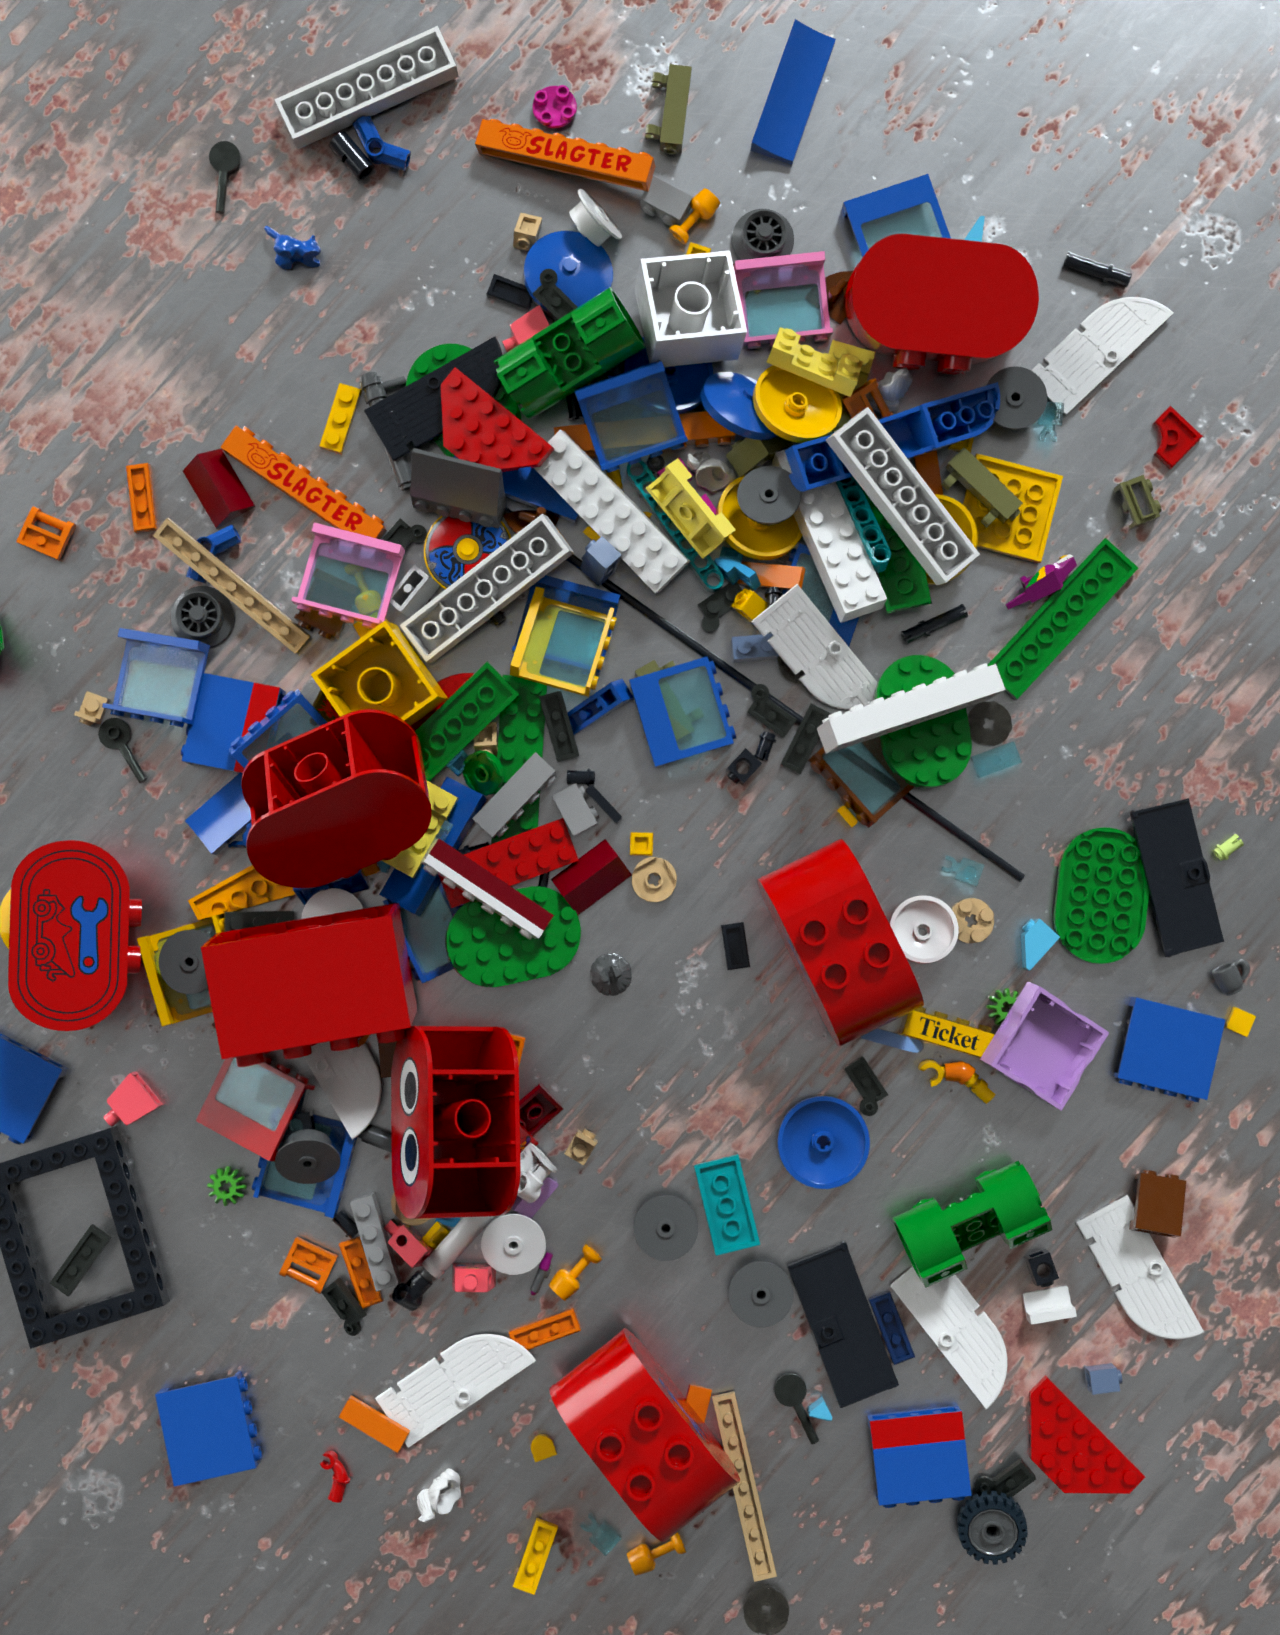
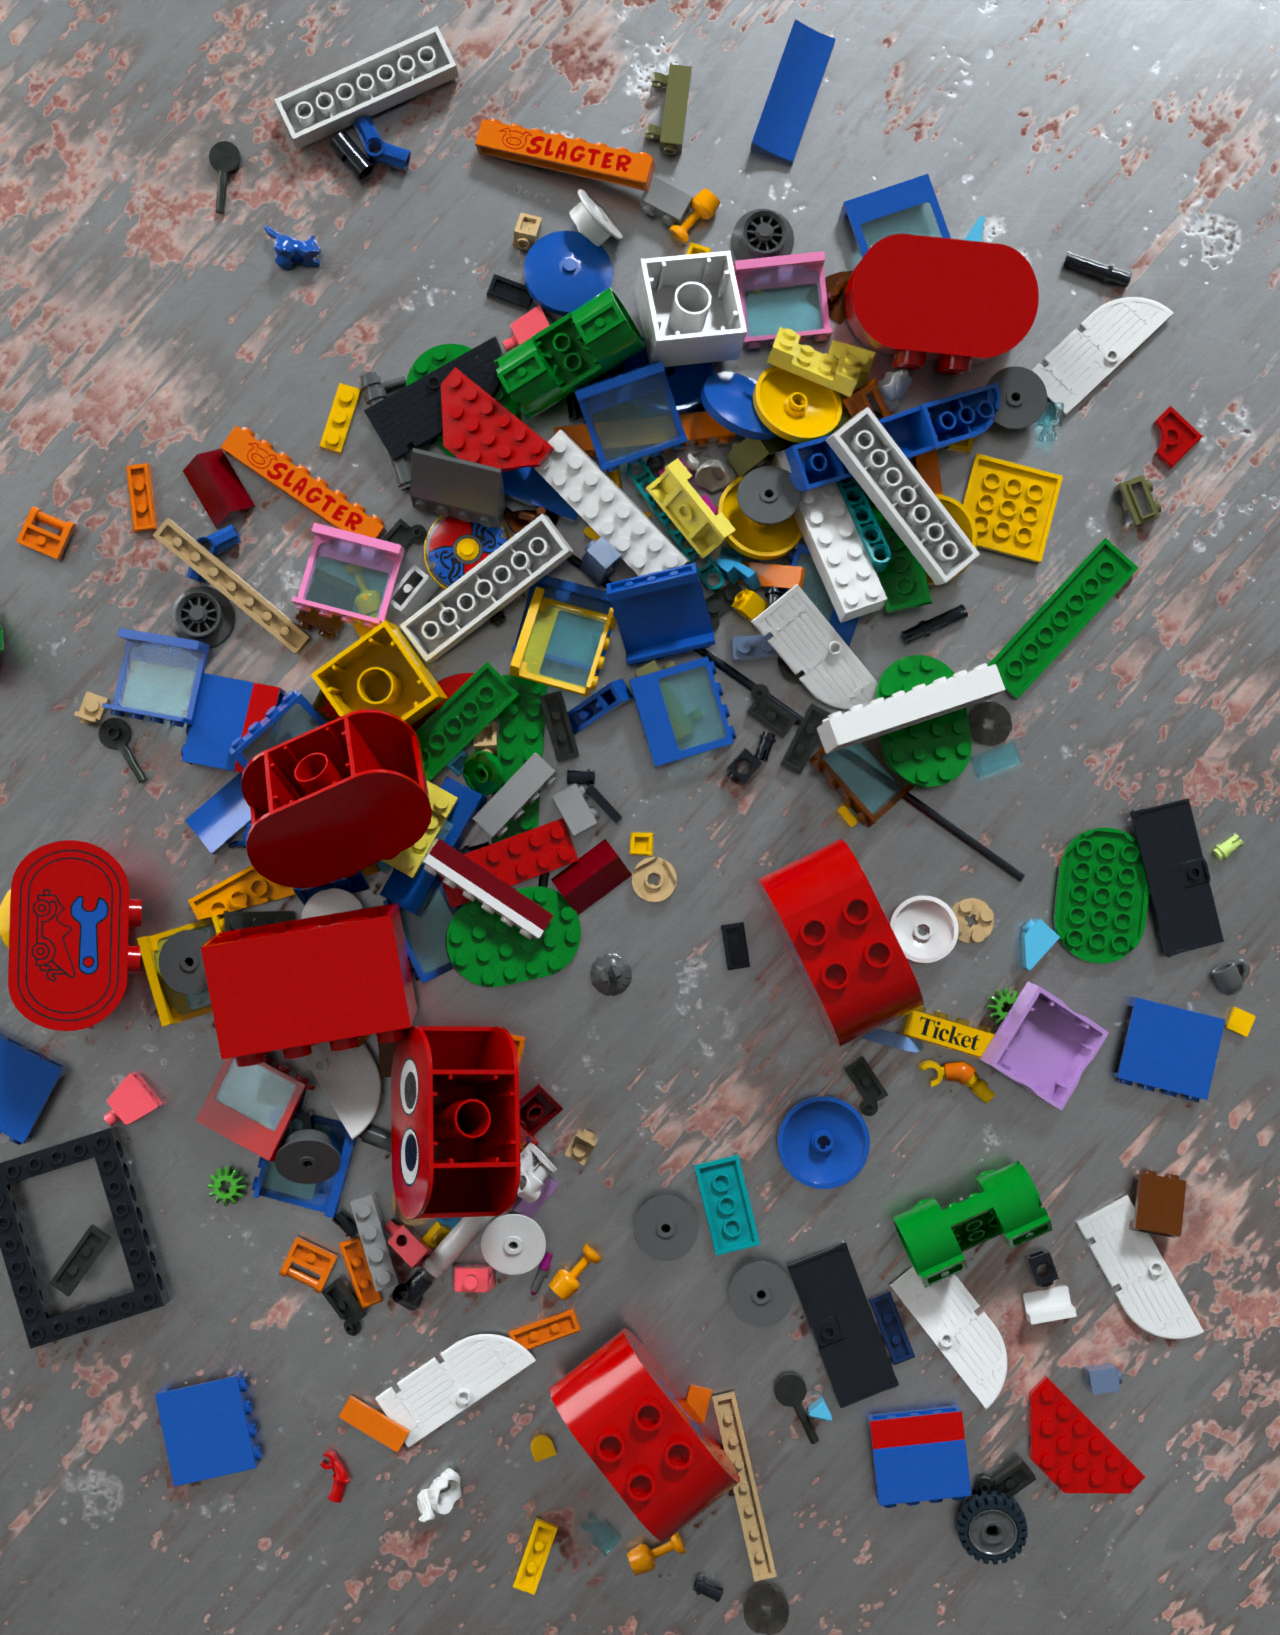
dark pink dish [533,85,577,128] -> none
pearl dark grey hinge [533,269,578,320] -> none
olive brick [941,447,1023,528] -> none
clear light blue plate [941,855,985,887] -> none
magenta animal [1006,554,1077,610] -> none
none -> blue panel [606,563,715,665]
none -> black pin [693,1576,724,1603]

